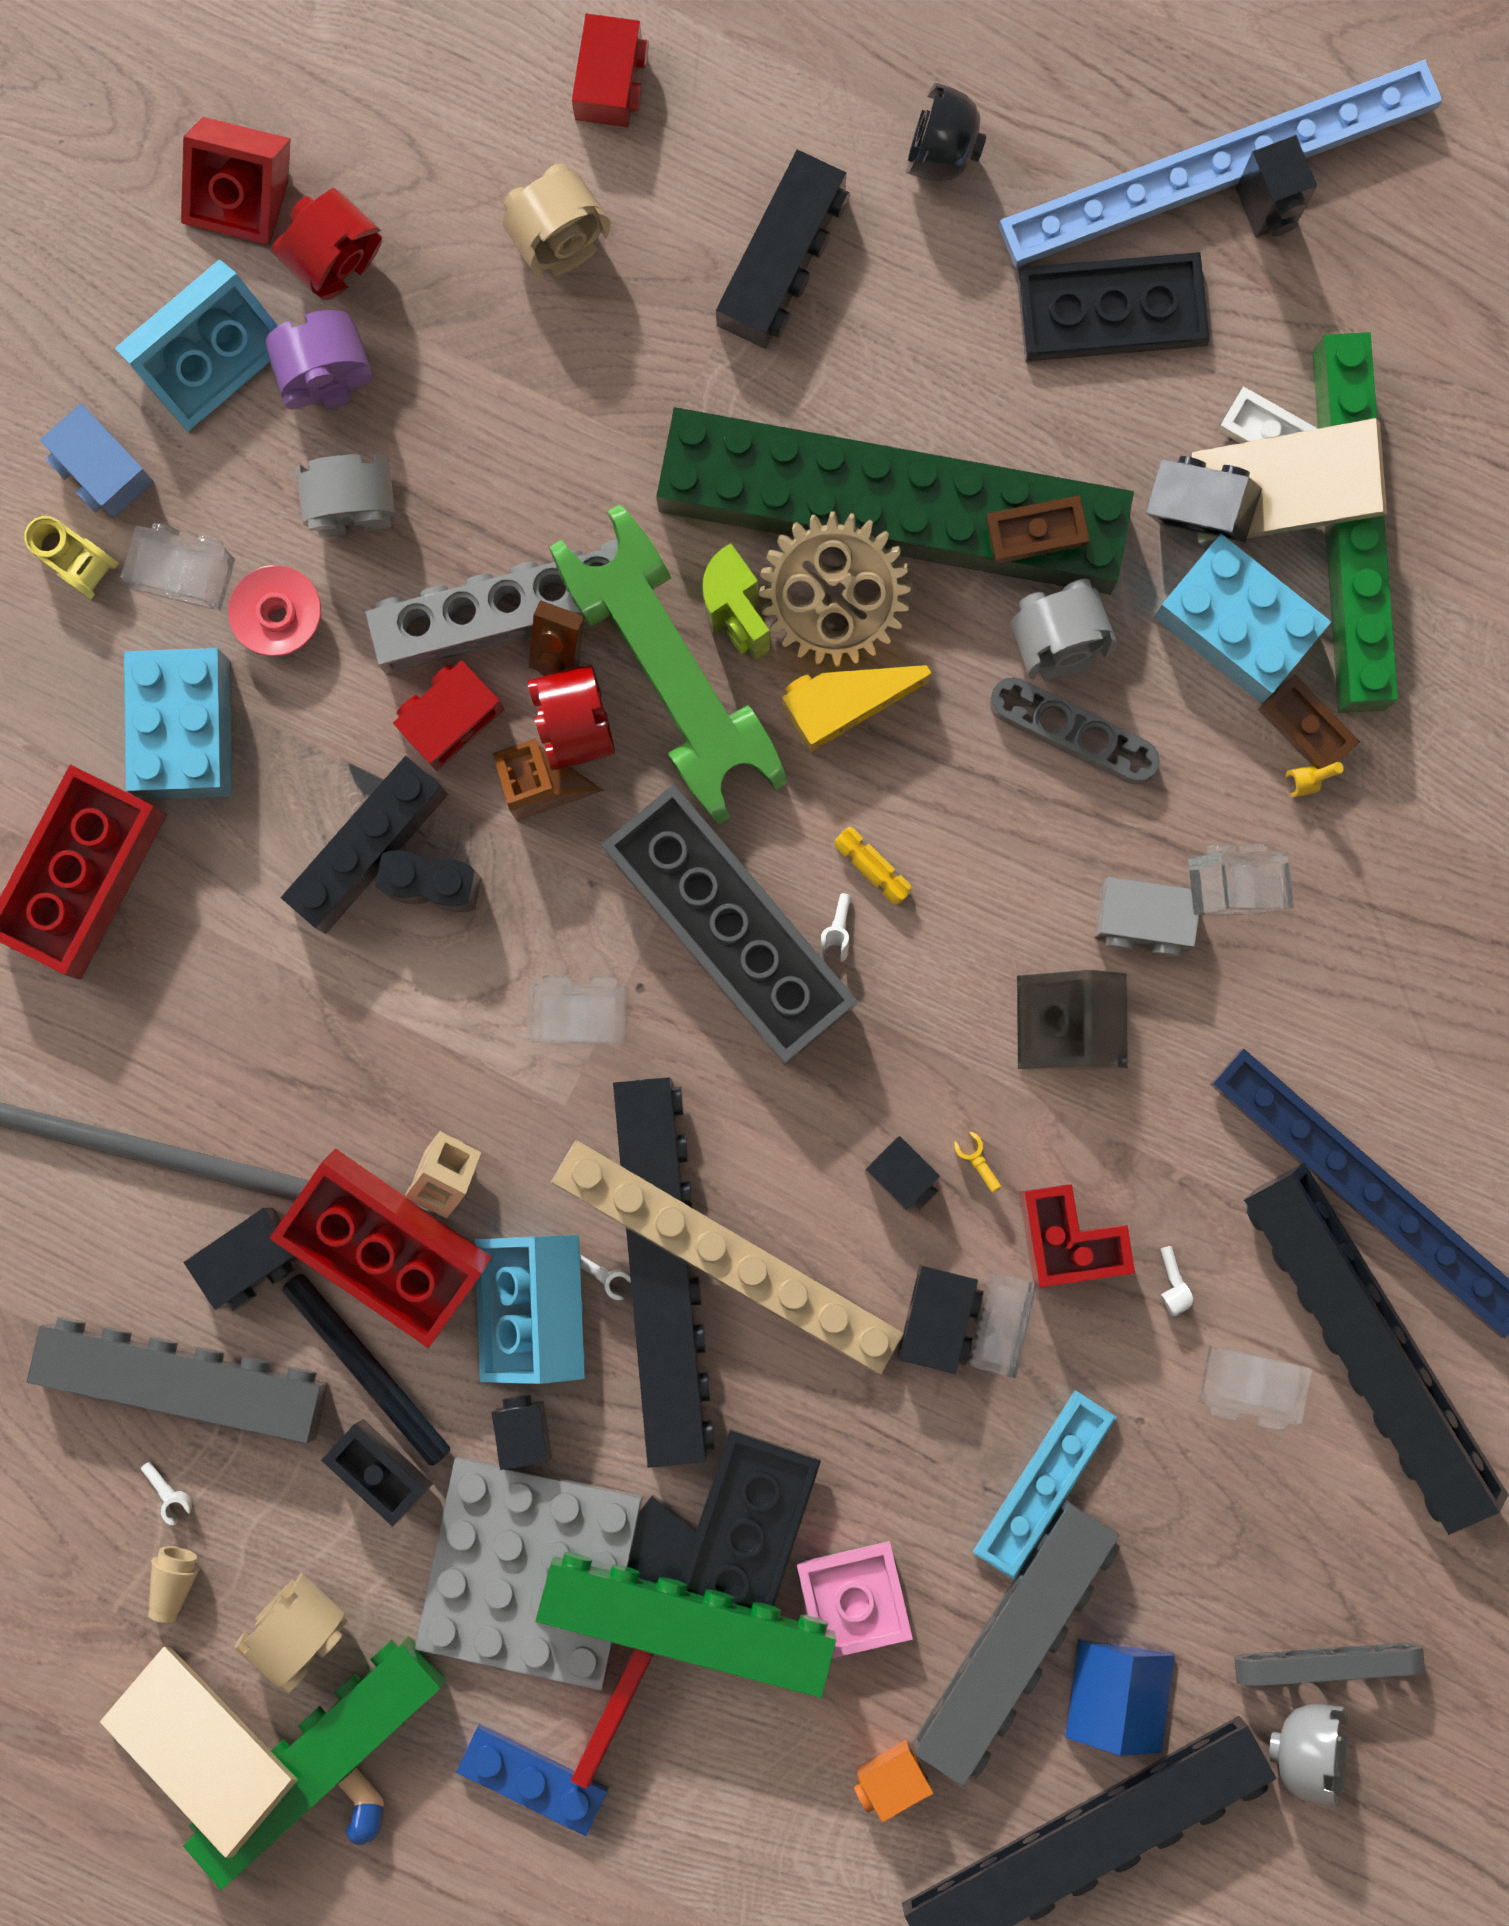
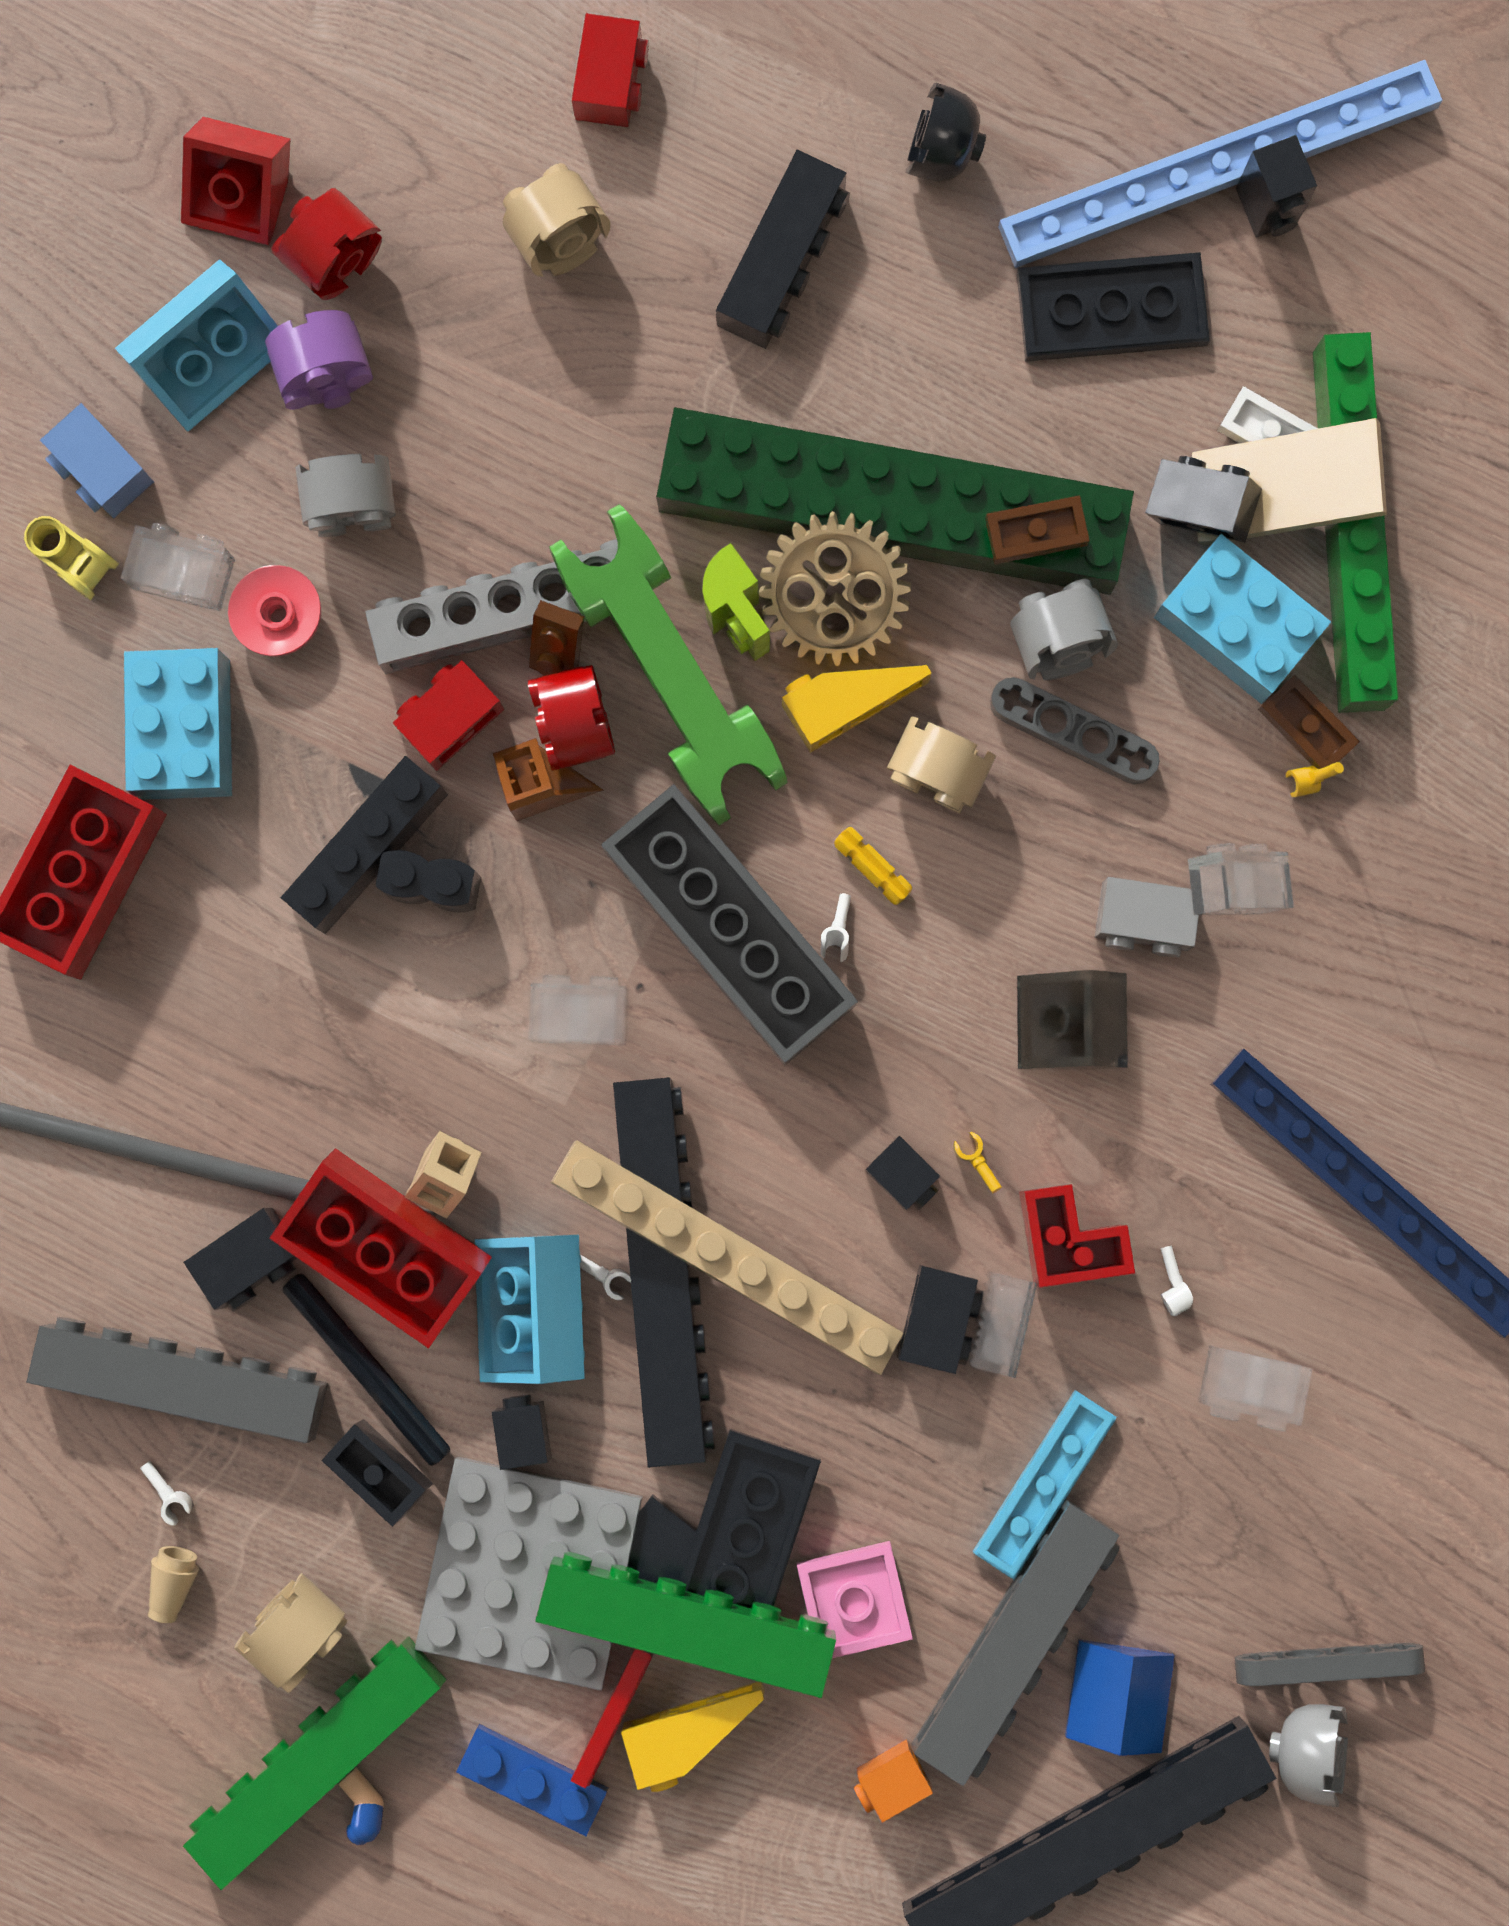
tile [100,1646,298,1858] -> none
black brick [1244,1163,1509,1535] -> none
none -> yellow slope [621,1682,765,1792]
none -> tan brick [887,716,996,813]

